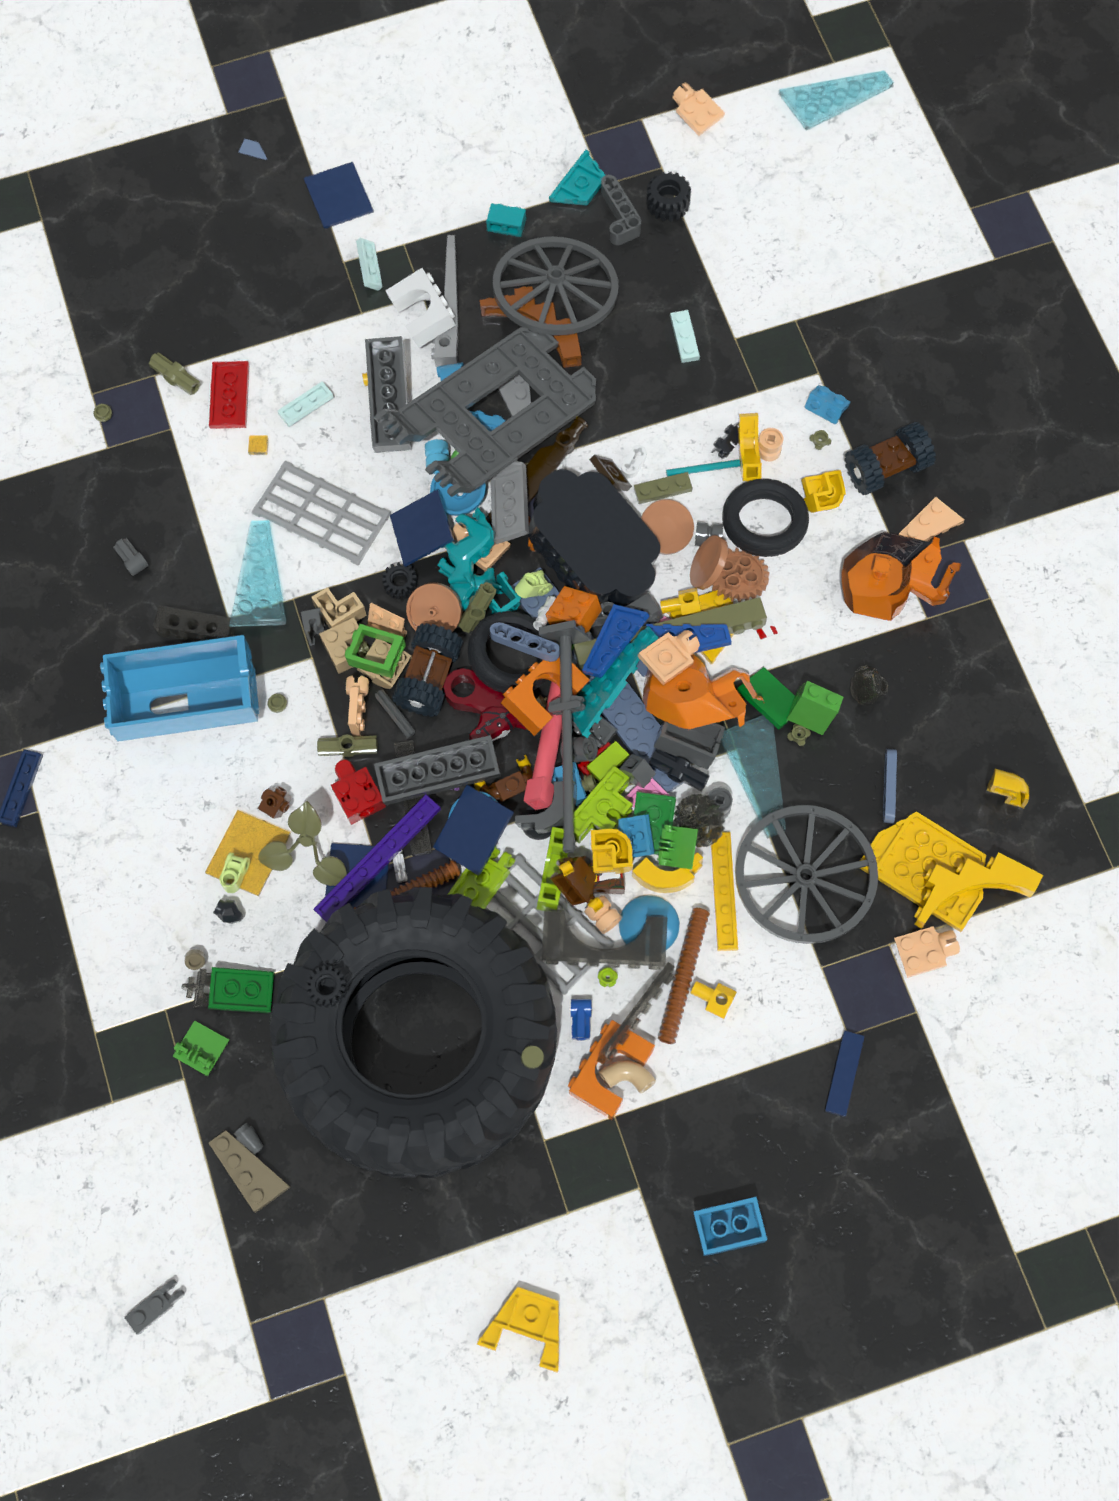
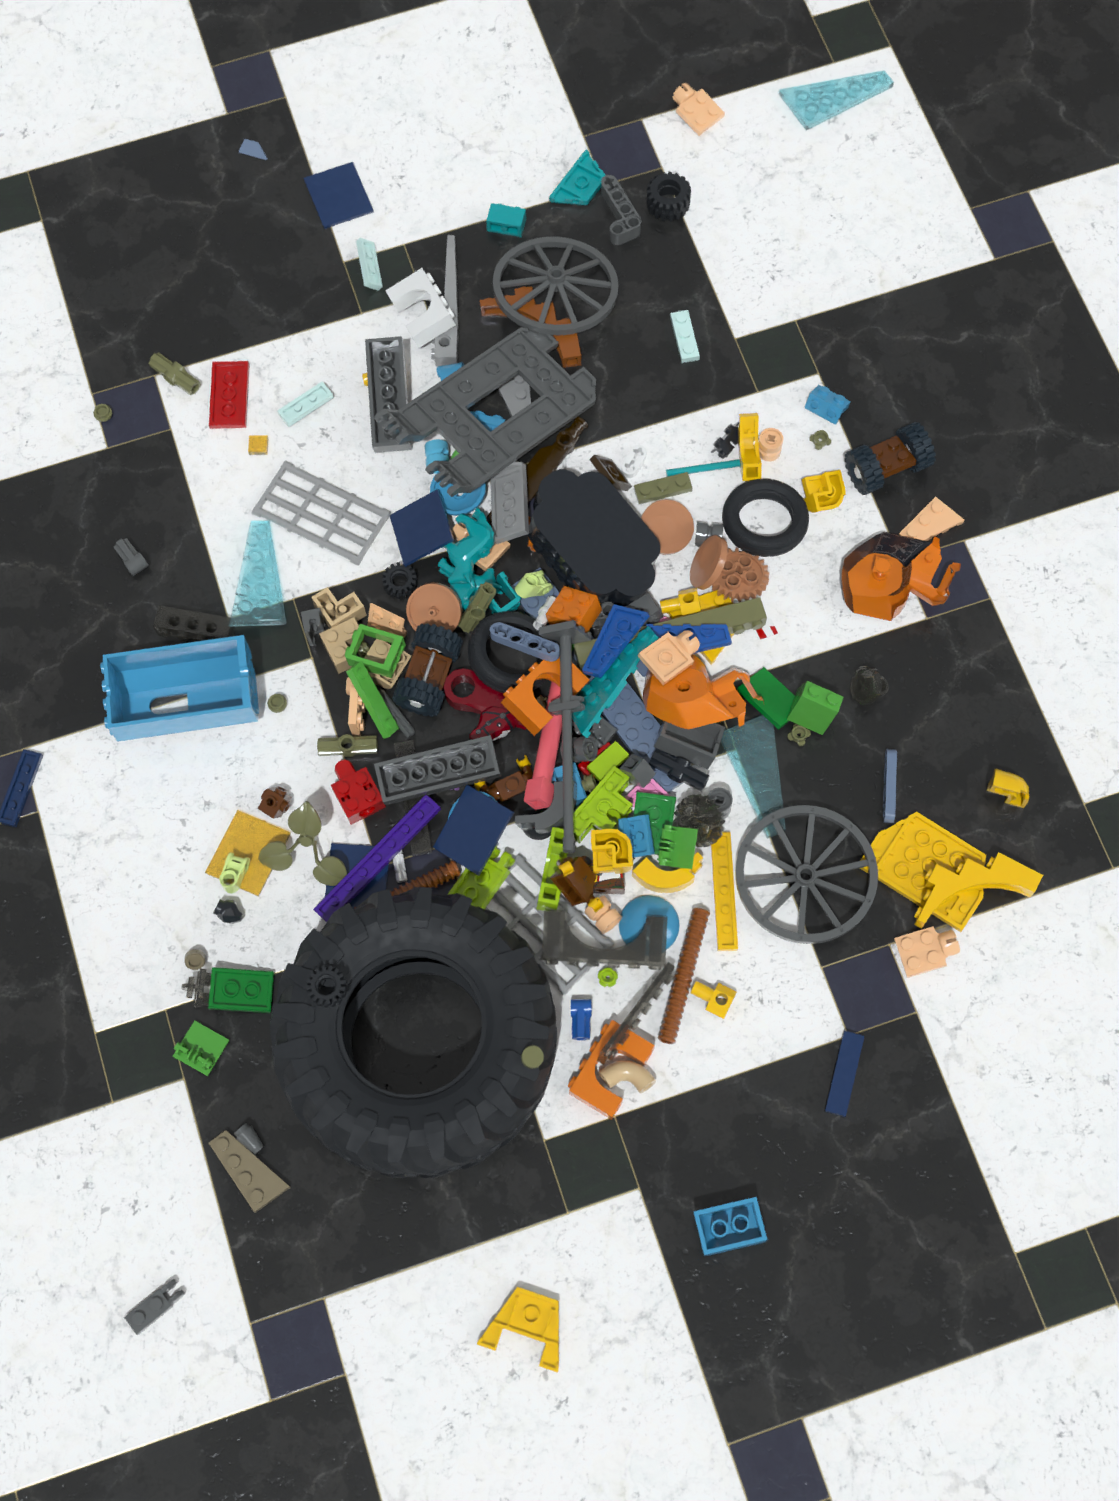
none -> bright green plate [346,661,399,739]

